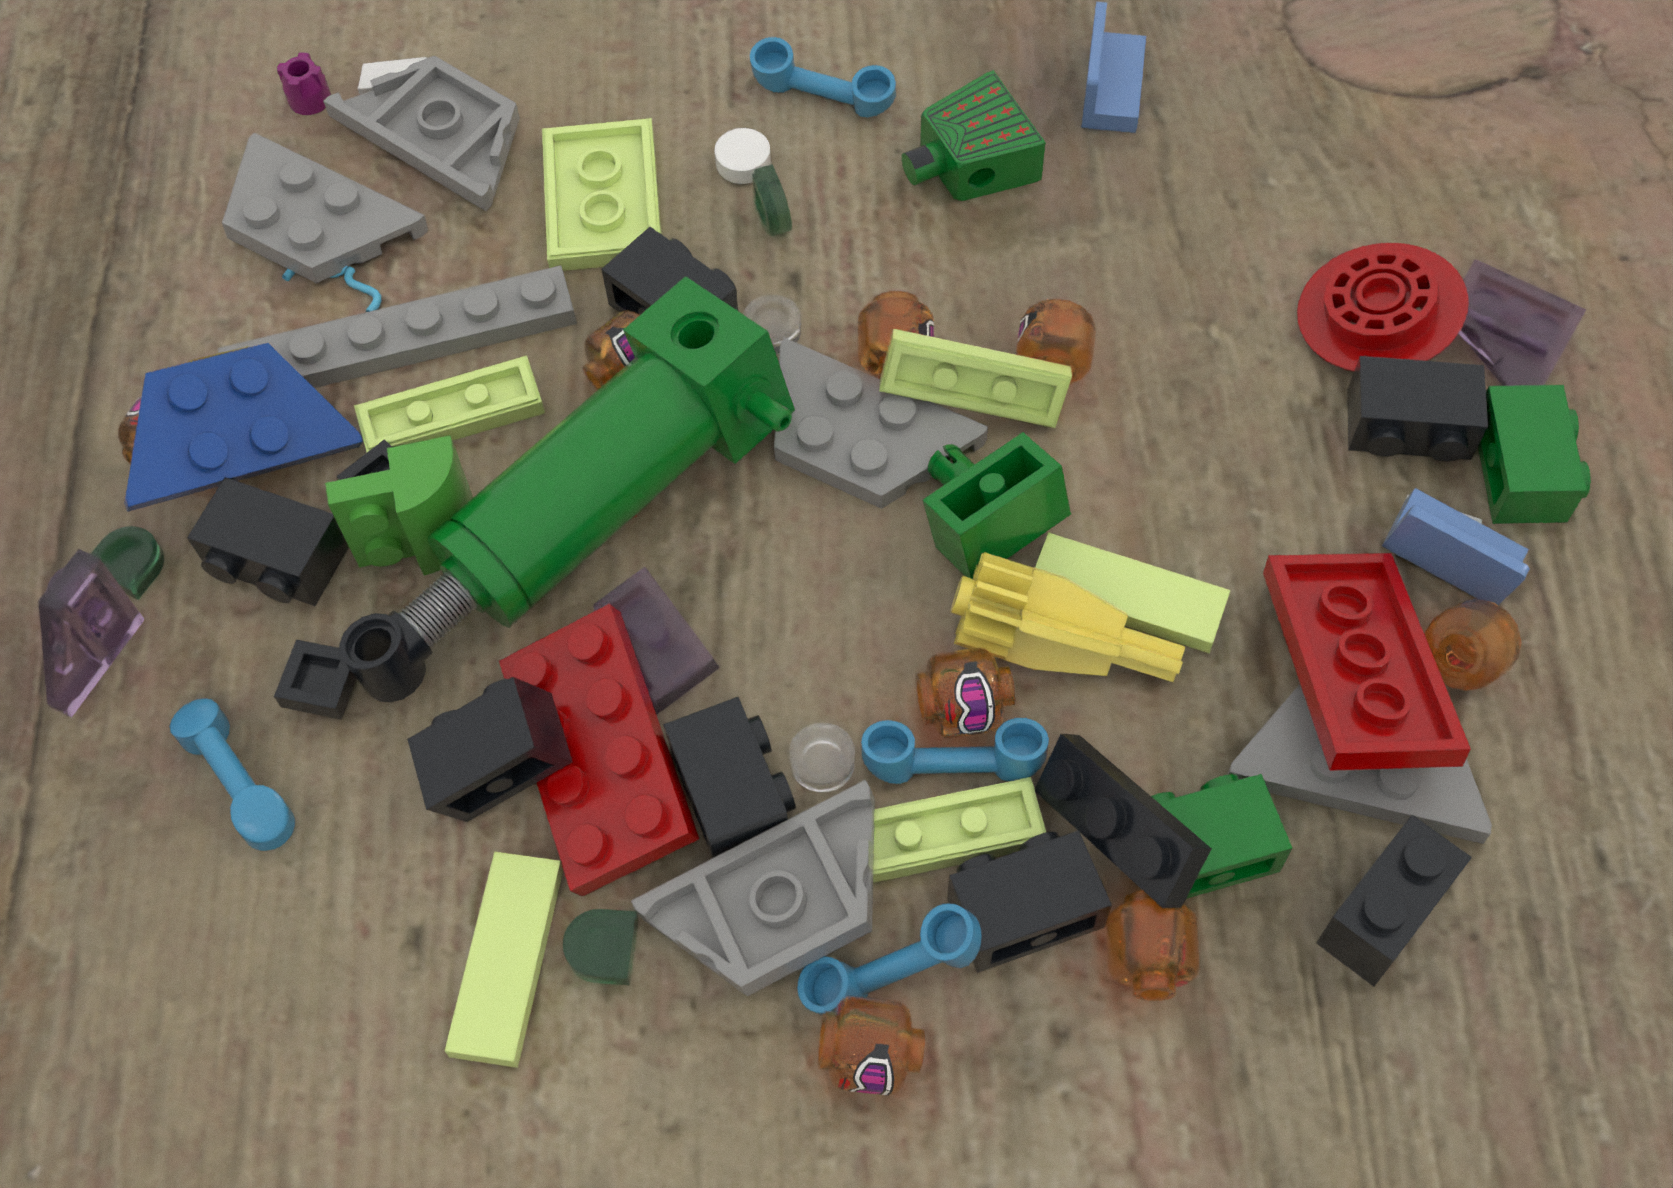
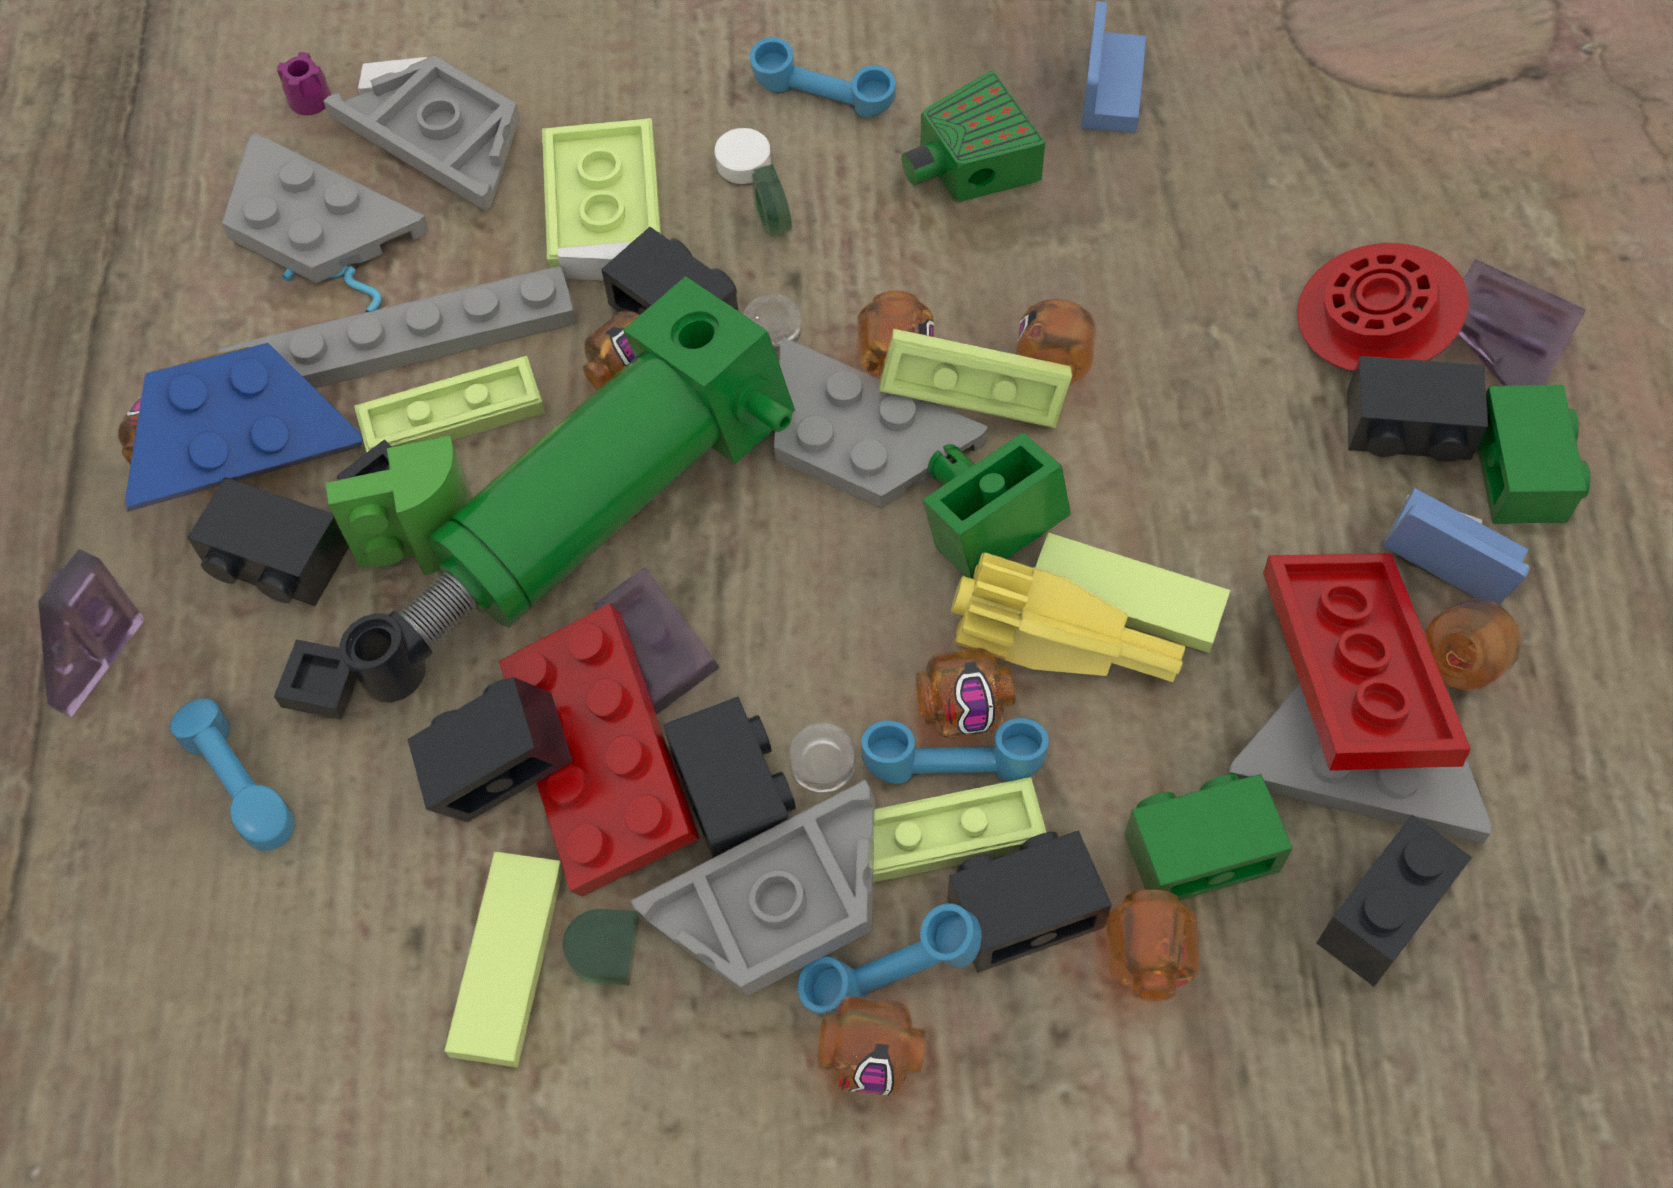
clear green tile [82,526,164,600] -> none
black plate [1035,734,1212,908] -> none
none -> white piece [558,242,630,281]

